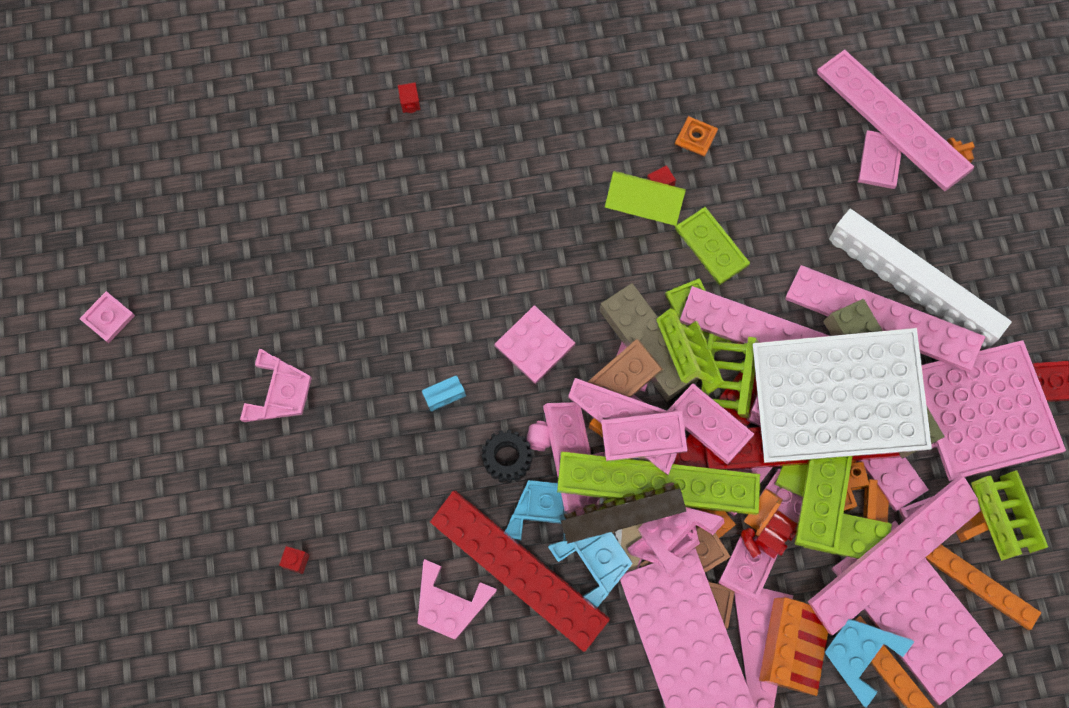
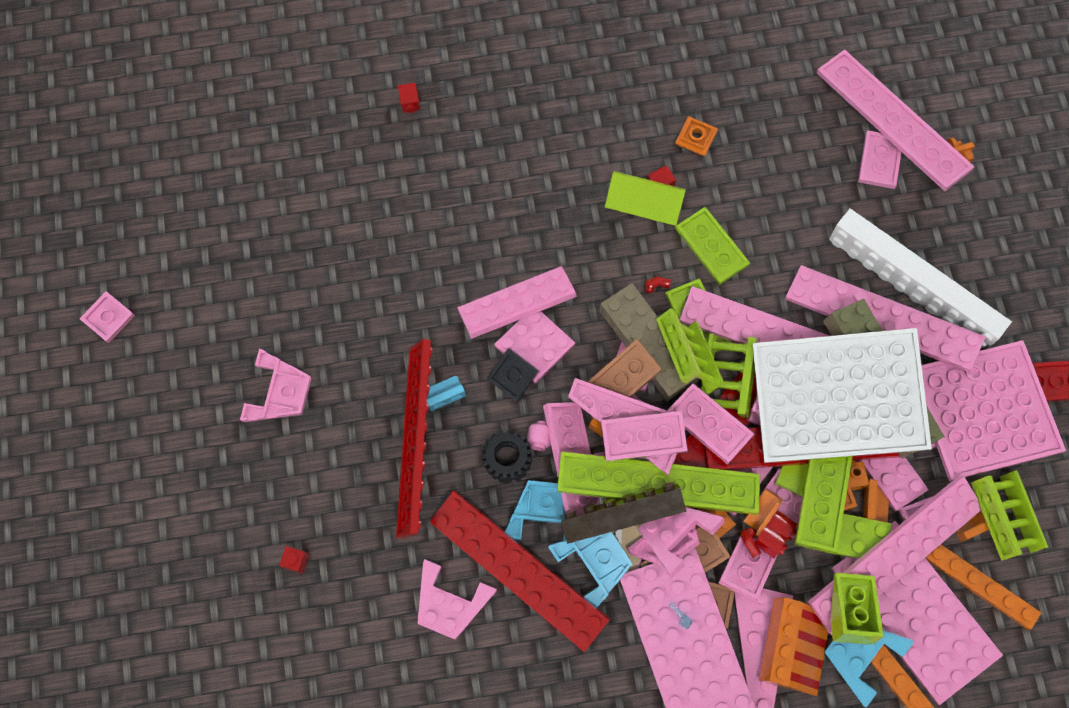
none -> red plate [396,339,432,539]
none -> bright pink plate [457,266,577,339]
none -> black tile [487,348,540,402]
none -> red arm [644,276,671,293]
none -> clear light blue hand [669,602,692,630]
none -> lime slope [830,573,884,645]

